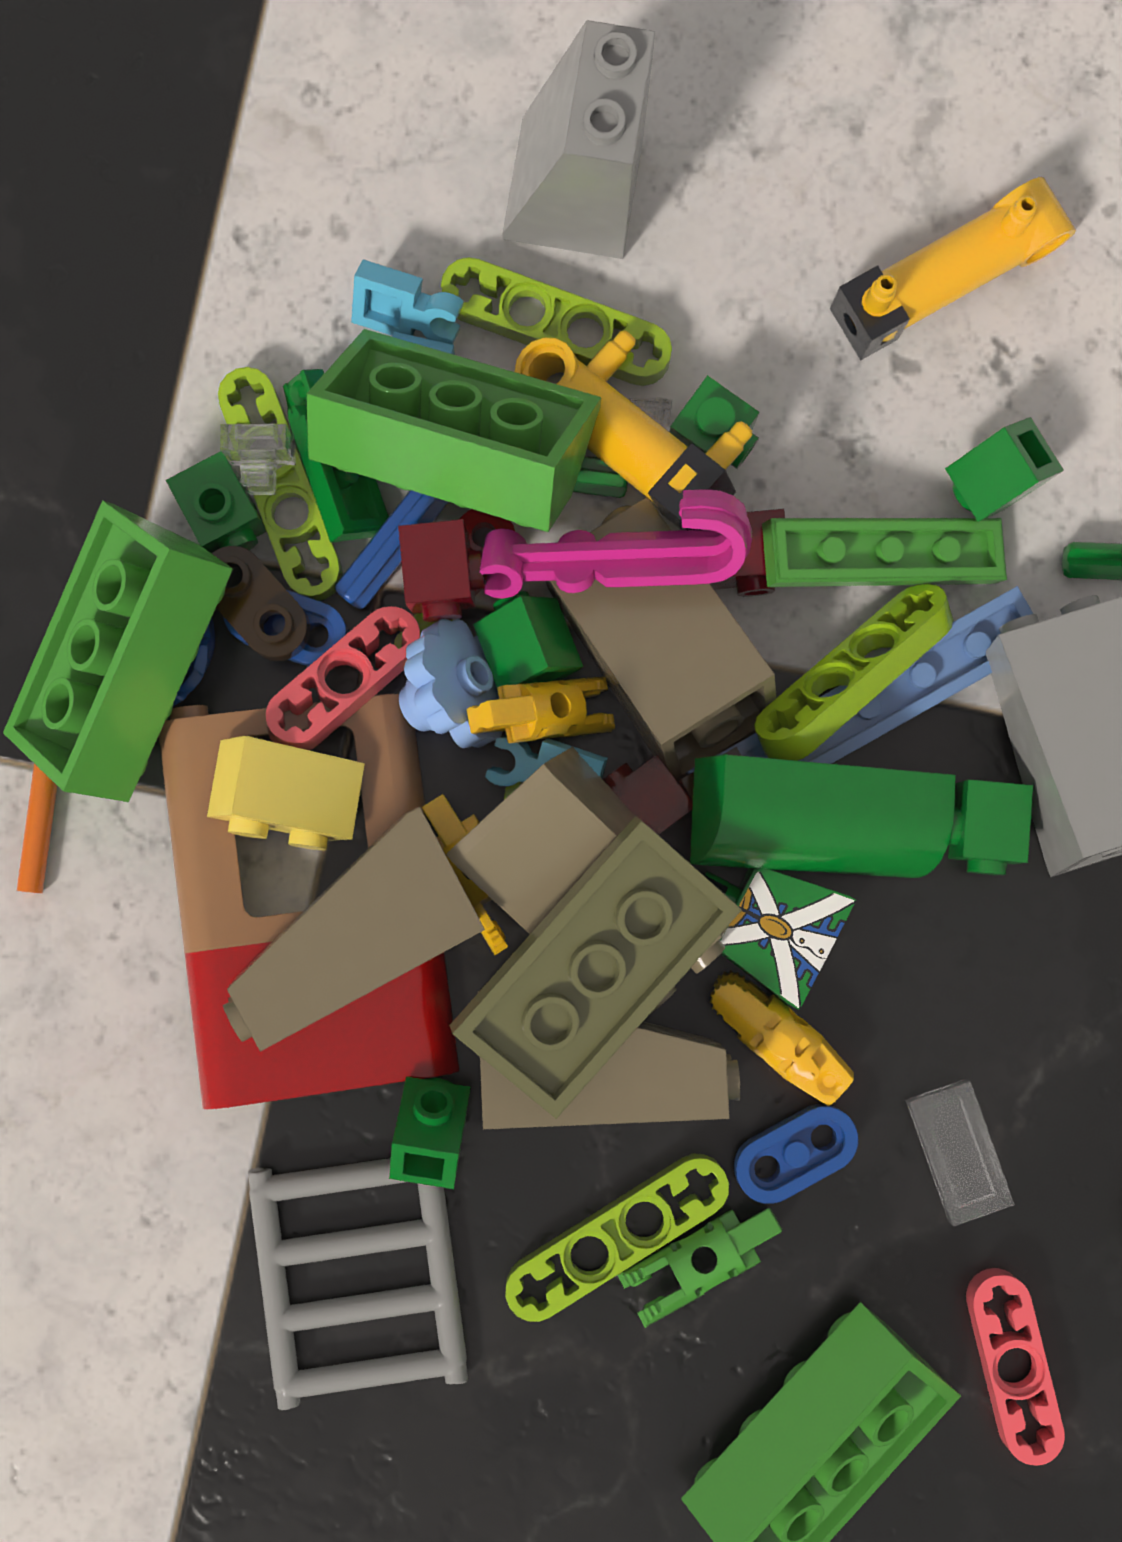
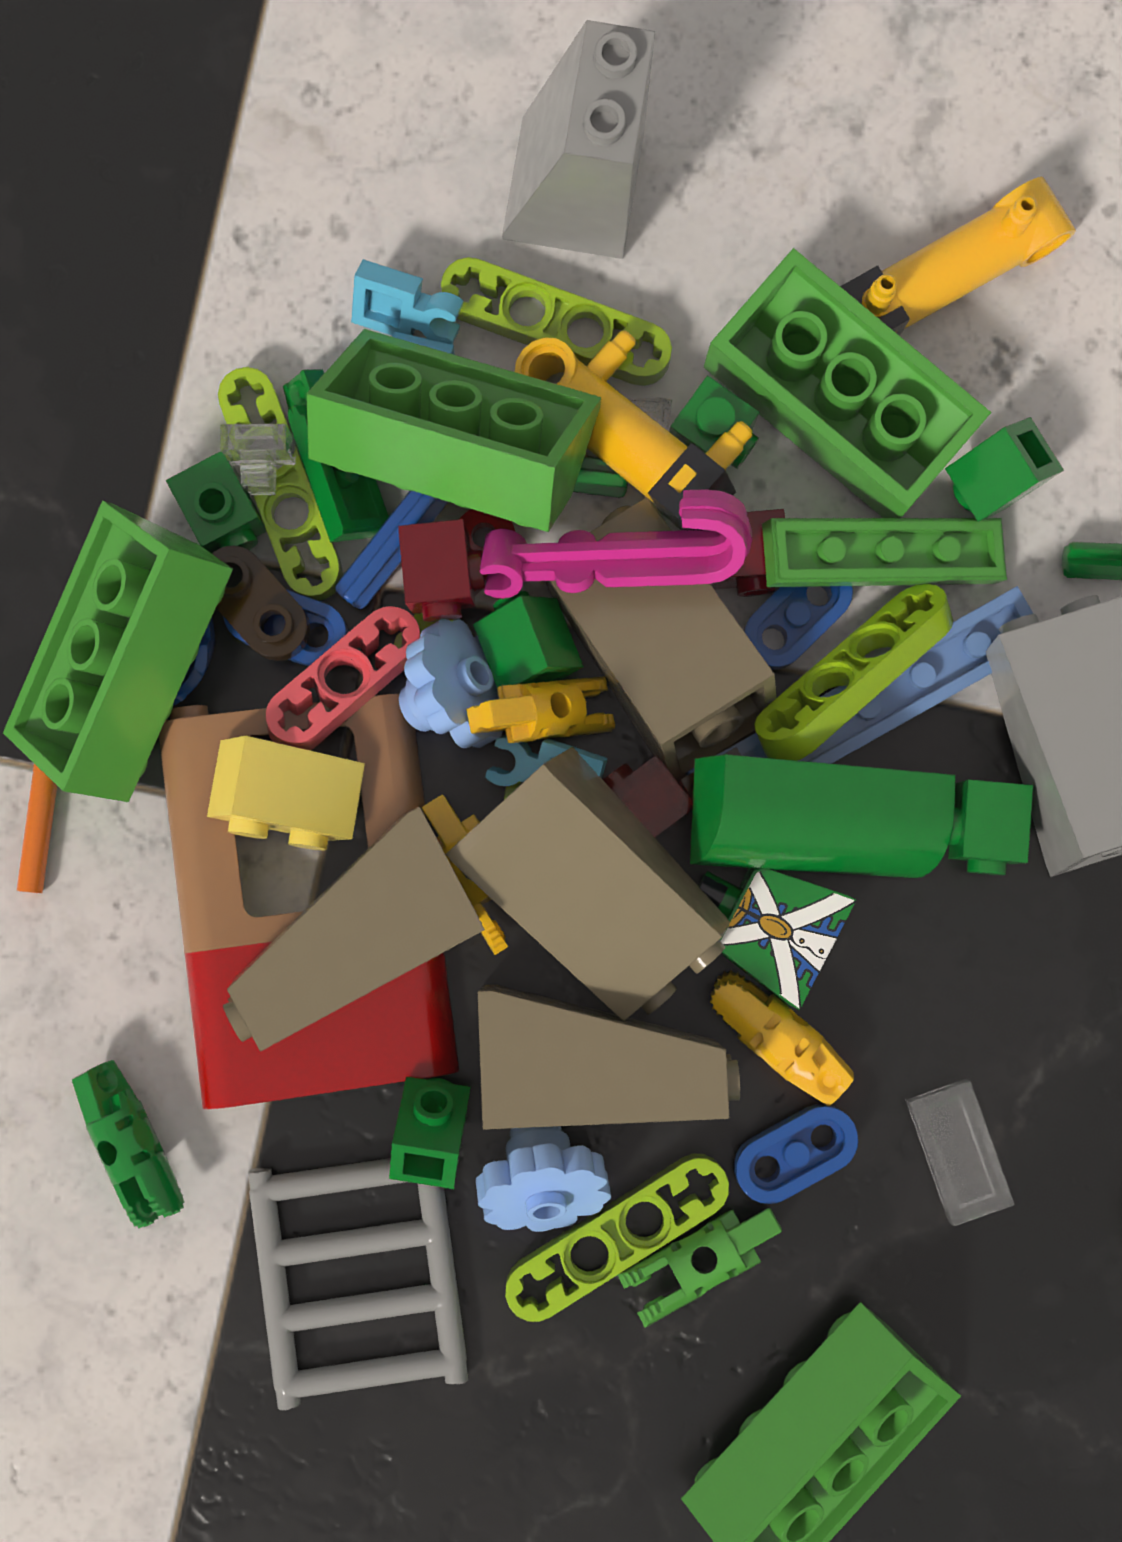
olive plate [449,816,742,1119] -> none
coral beam [966,1268,1065,1466] -> none
none -> green hinge [72,1060,185,1229]
none -> light blue plant [476,1126,611,1232]
none -> bright green slope [703,248,992,518]
none -> blue plate [743,586,853,670]

